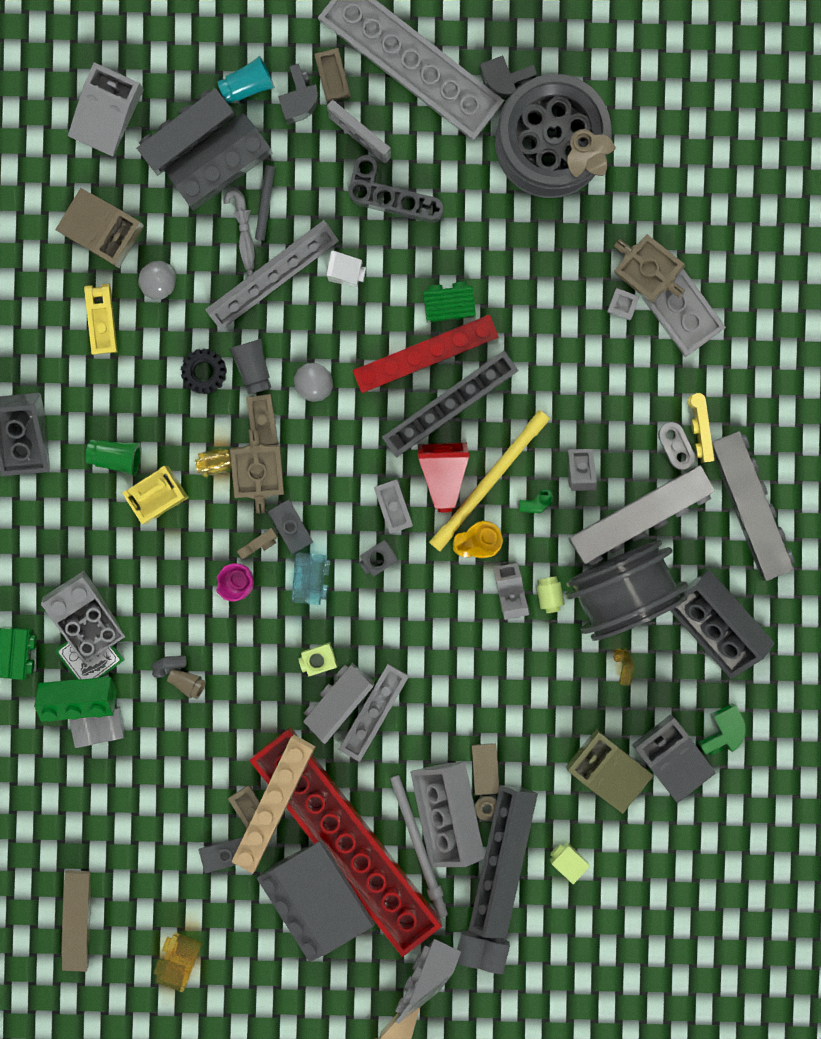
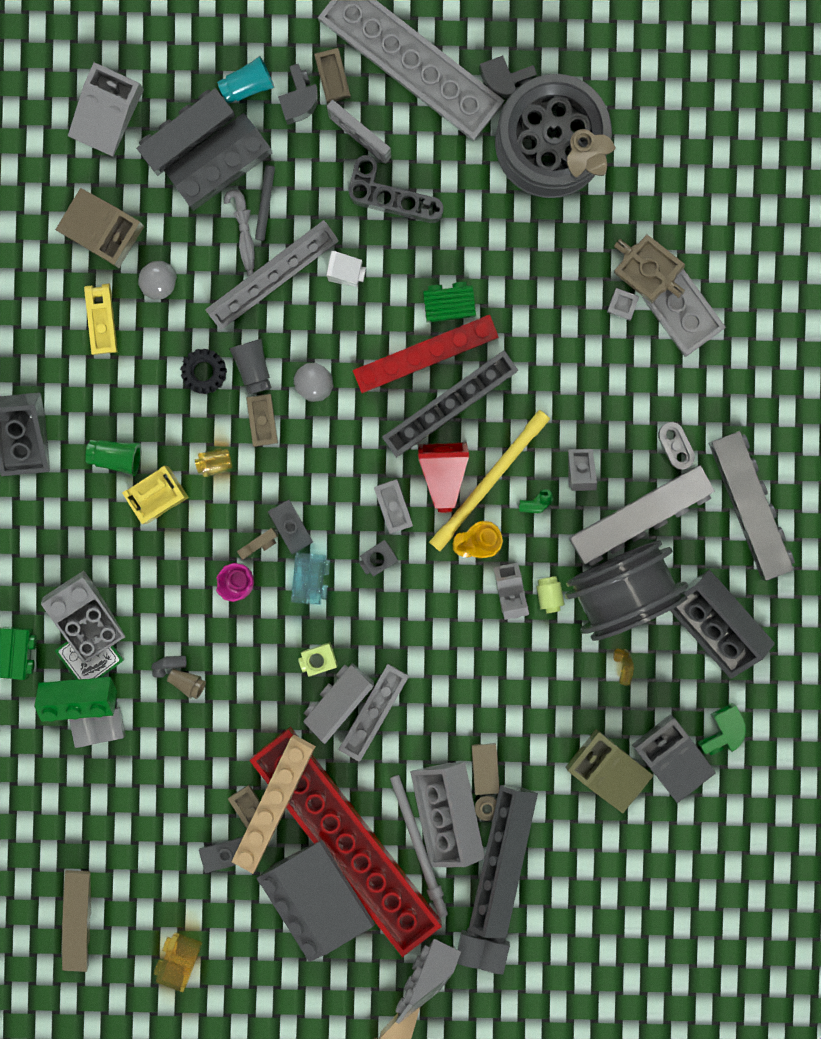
dark tan plate [230,429,284,513] -> none
yellowish green brick [550,842,590,884] -> none
light yellow plate [687,393,714,463] -> none

